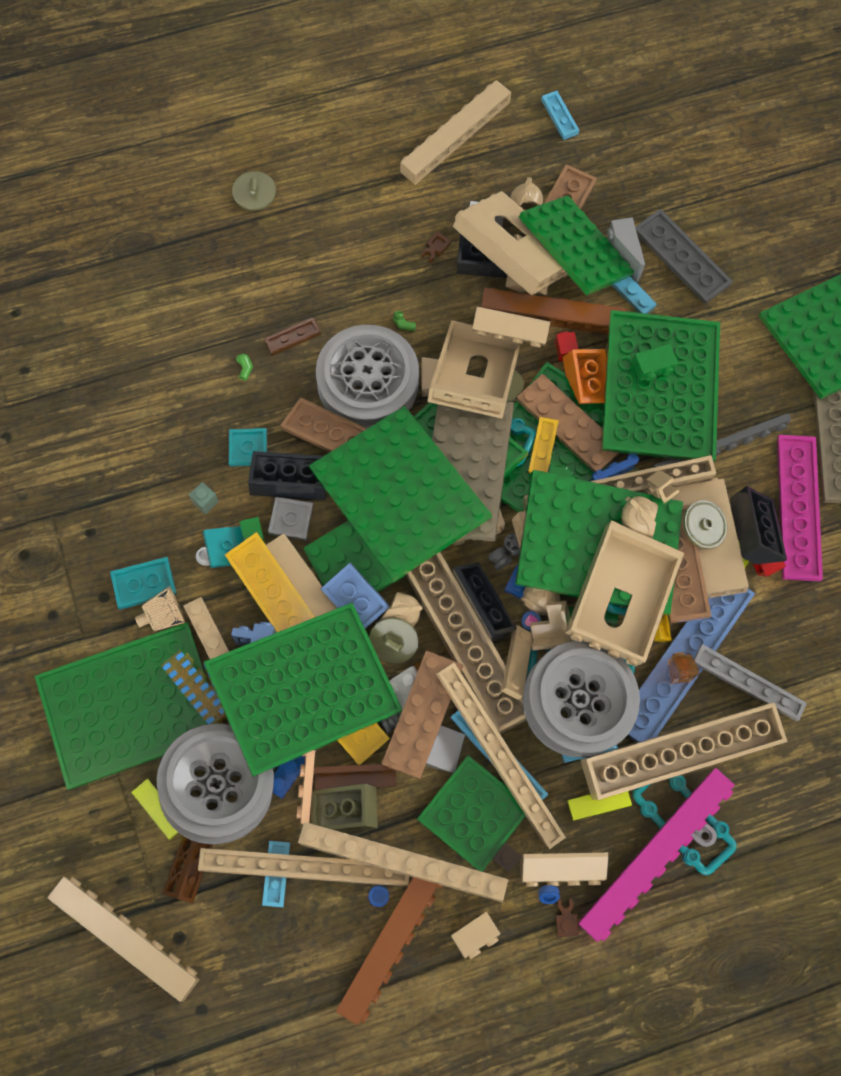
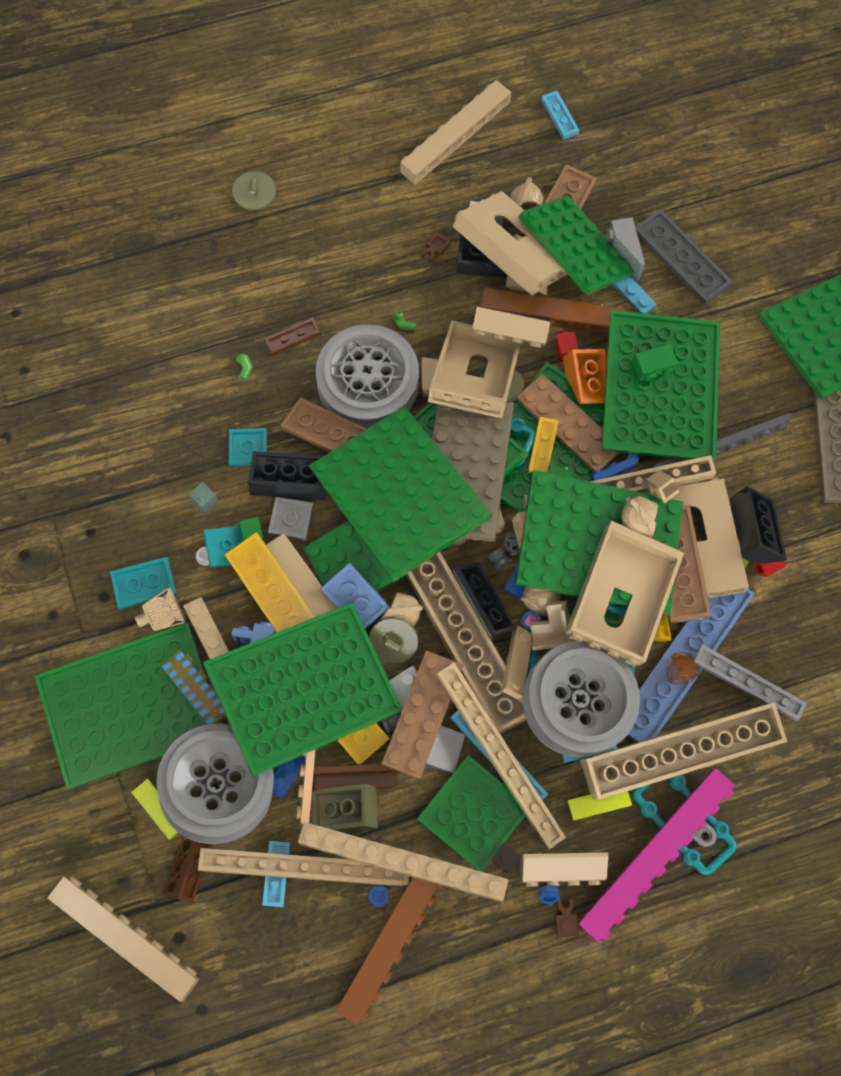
tan brick [451,912,500,960] -> none
shield [683,500,727,549] -> none
dark pink plate [777,435,823,581] -> none

